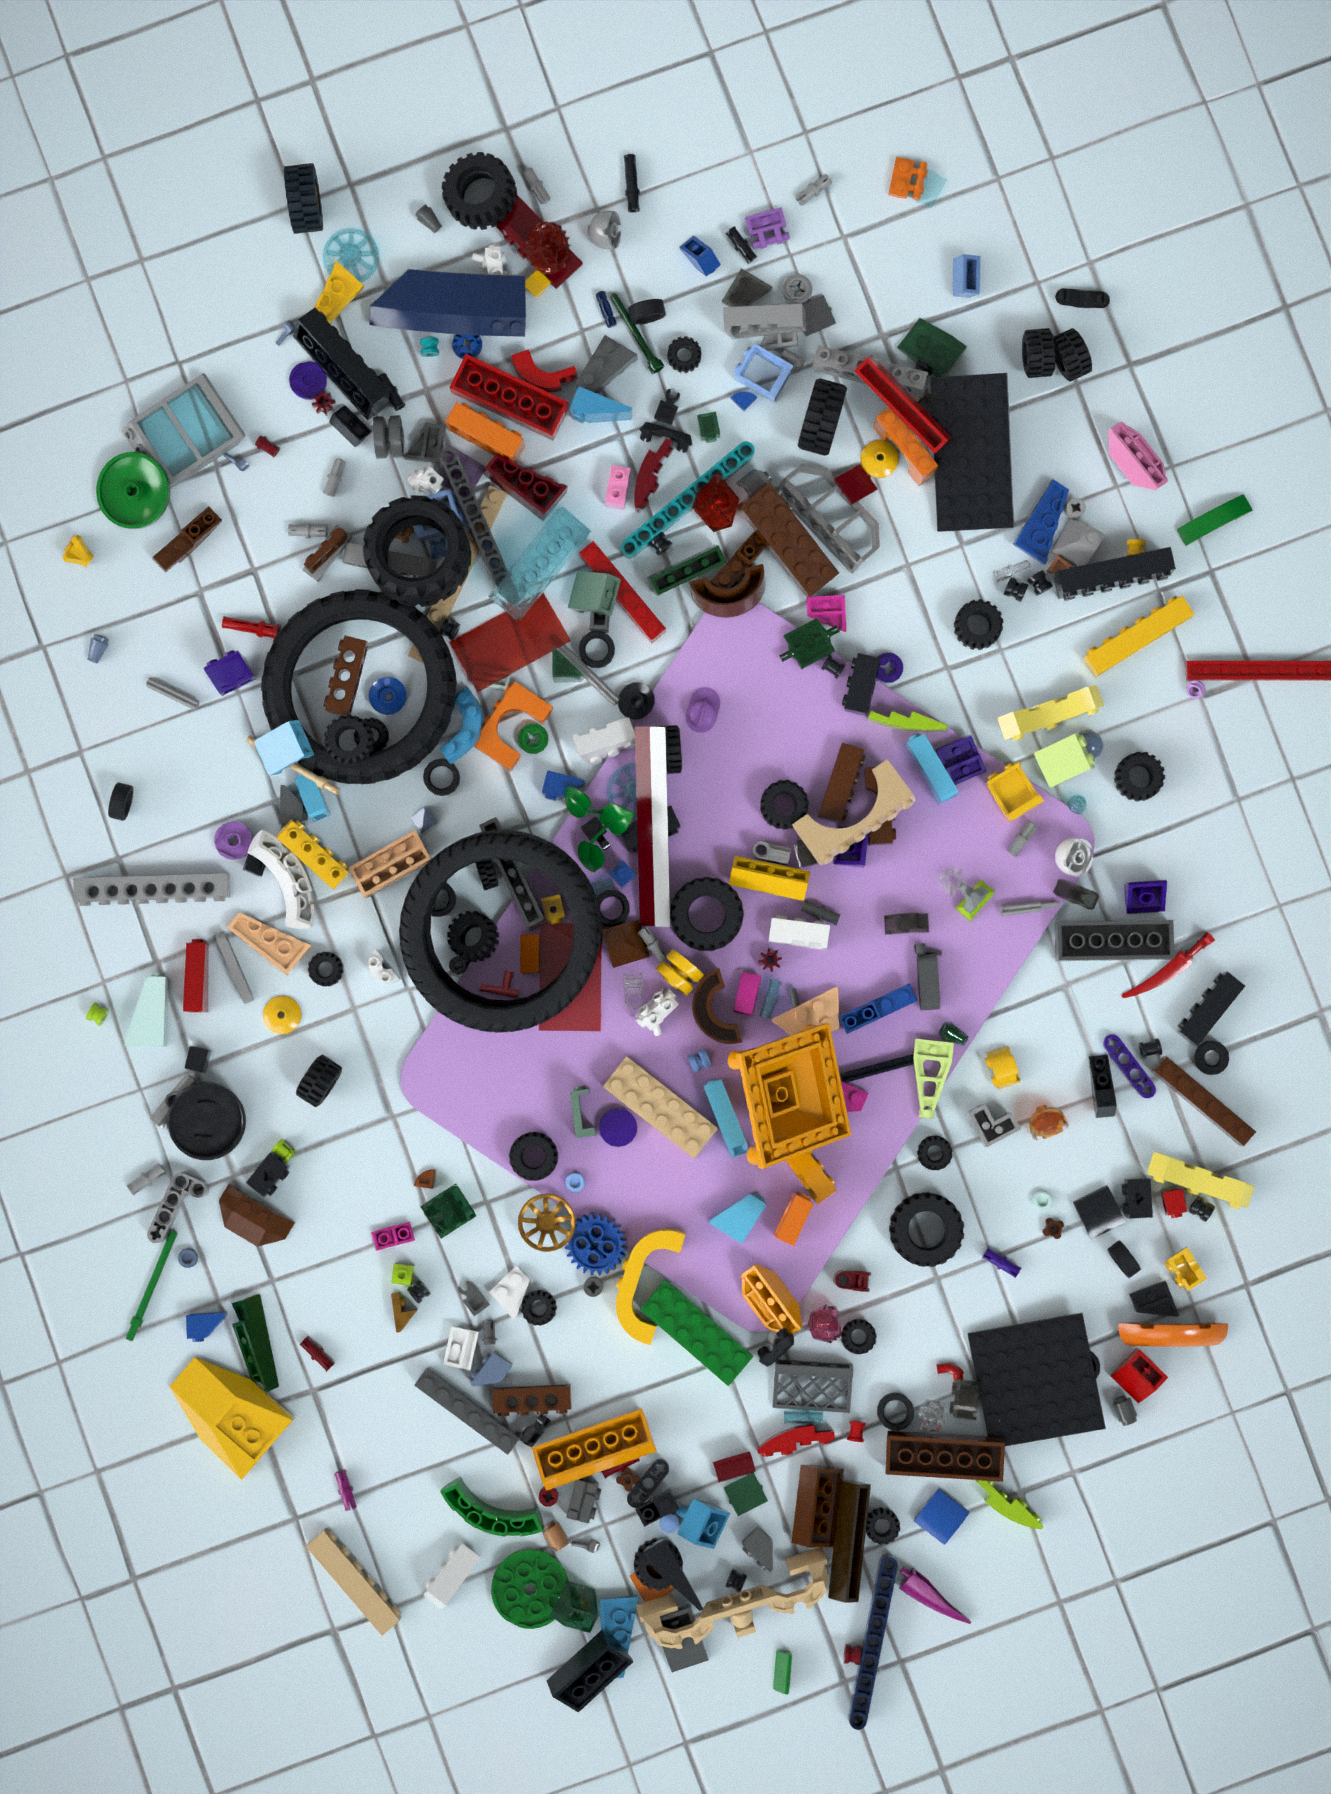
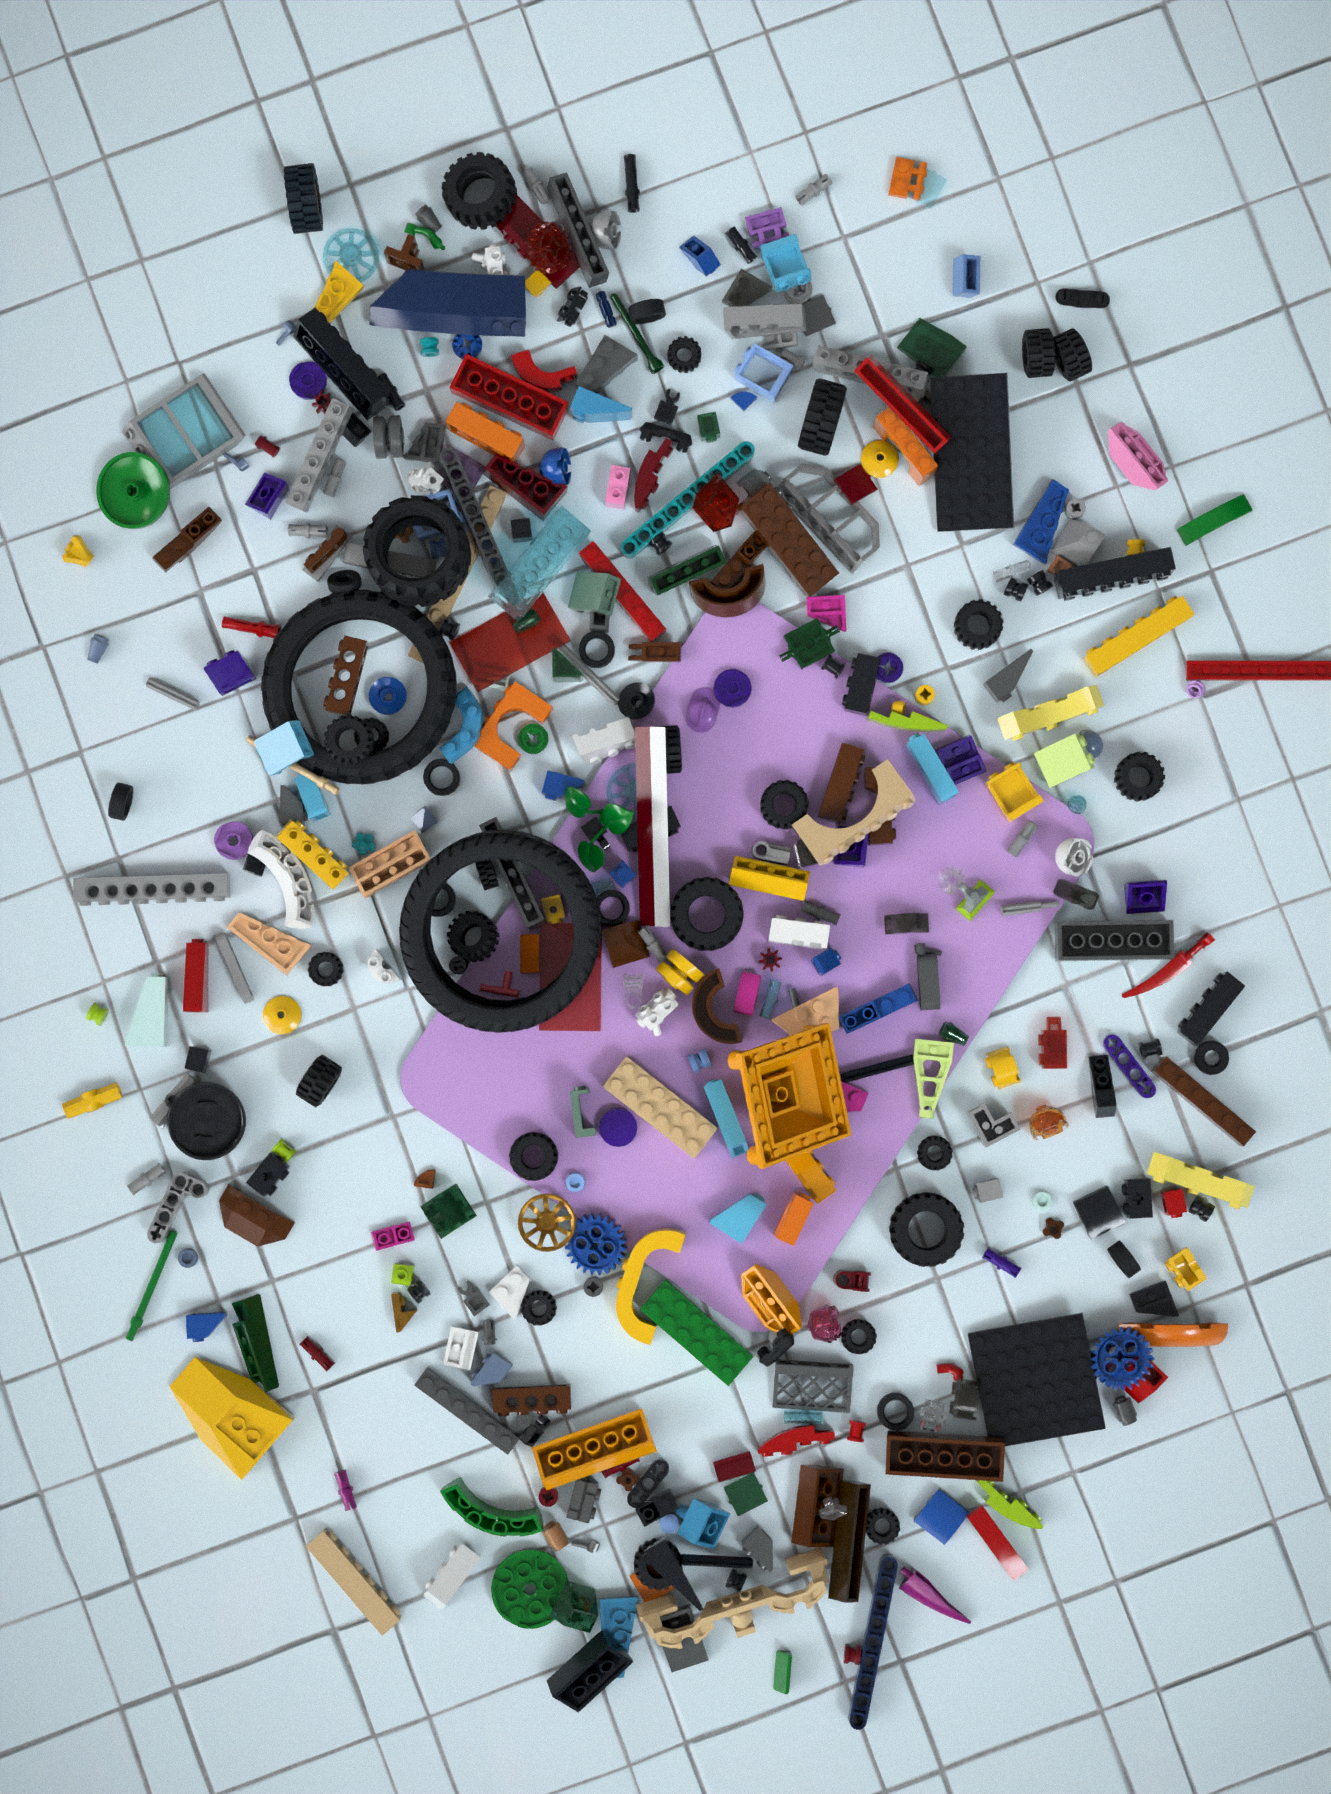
none -> yellow piece [62,1082,123,1119]
none -> dark purple slope [245,472,290,520]
none -> light grey brick [285,398,354,513]
none -> black tyre [327,570,362,594]
none -> teal plant [352,832,375,856]
none -> reddish brown bracket [384,234,425,271]
none -> green piece [404,223,445,250]
none -> black brick [510,518,533,543]
none -> clear green cone [512,608,541,634]
none -> blue cylinder [539,447,571,485]
none -> dark grey brick [547,172,609,288]
none -> black hinge [557,287,588,327]
none -> reddish brown hinge [628,642,681,662]
none -> black axle [679,1554,753,1569]
none -> dark purple tile [713,669,752,708]
none -> medium azure panel [760,234,812,292]
none -> blue slope [810,948,842,977]
none -> clear tile [819,1497,847,1520]
none -> yellow hinge [891,701,906,715]
none -> yellow wheel [915,685,935,706]
none -> red slope [966,1505,1029,1581]
none -> light grey brick [972,1178,1003,1203]
none -> dark grey slope [983,649,1033,703]
none -> clear red brick [1038,1017,1067,1069]
none -> blue gear [1091,1327,1154,1391]

